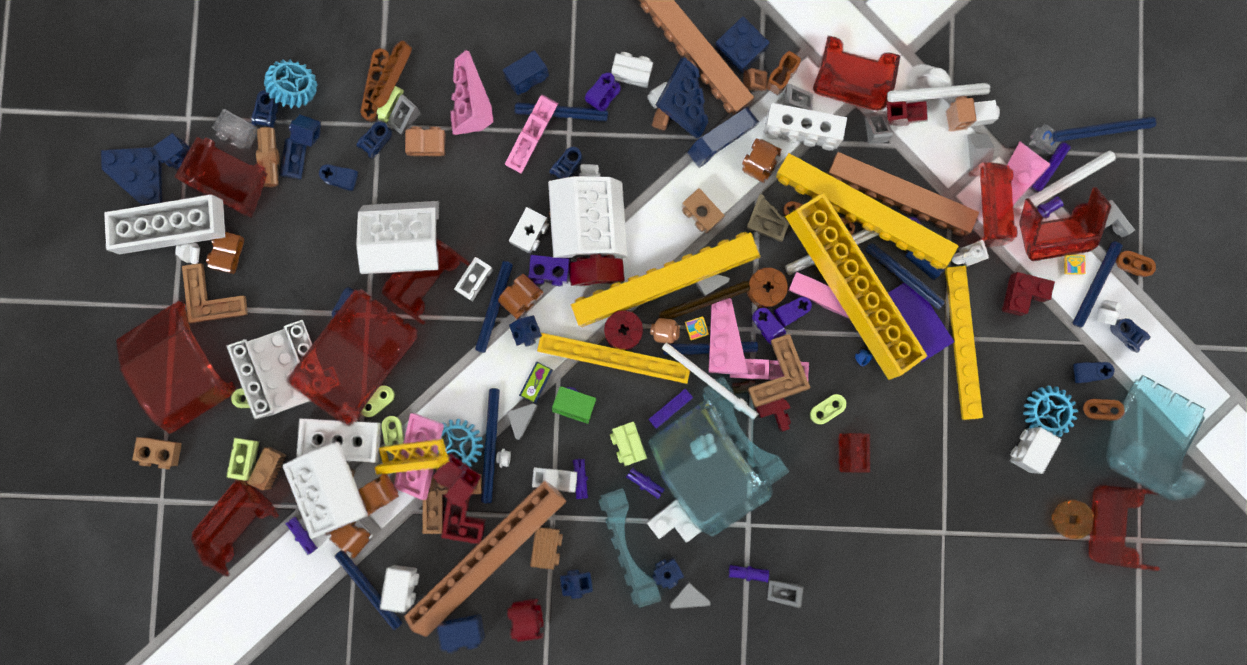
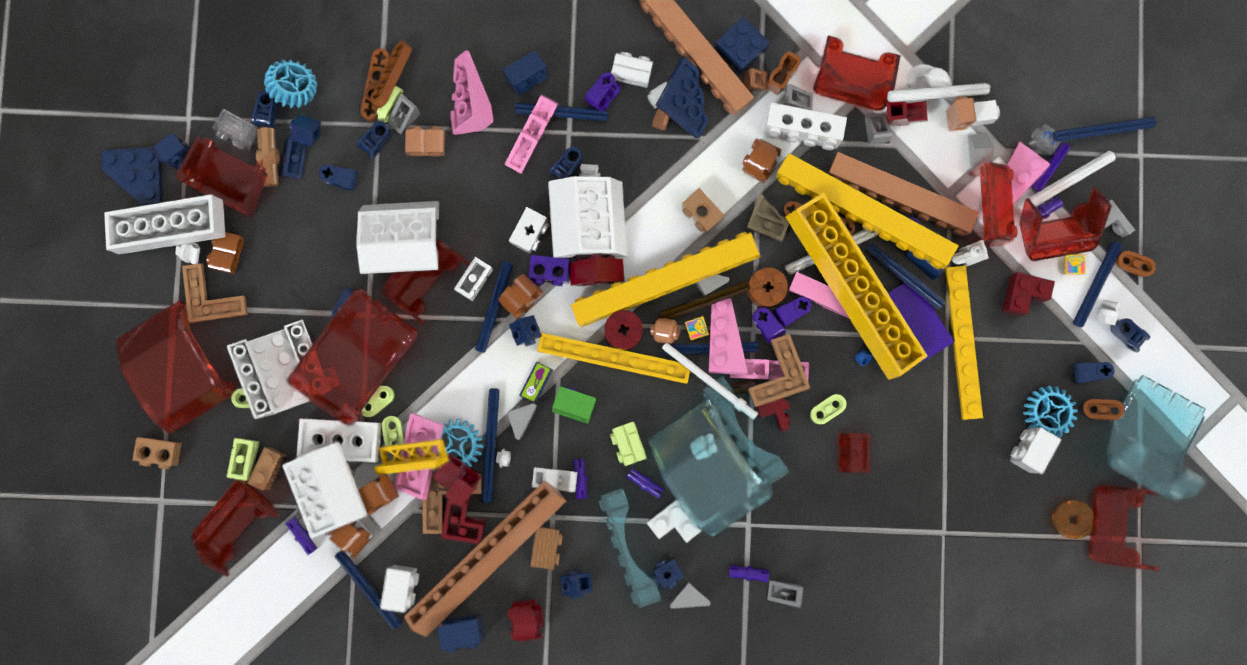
dark purple piece [648,389,693,428] -> none
beam [687,107,759,168] -> none

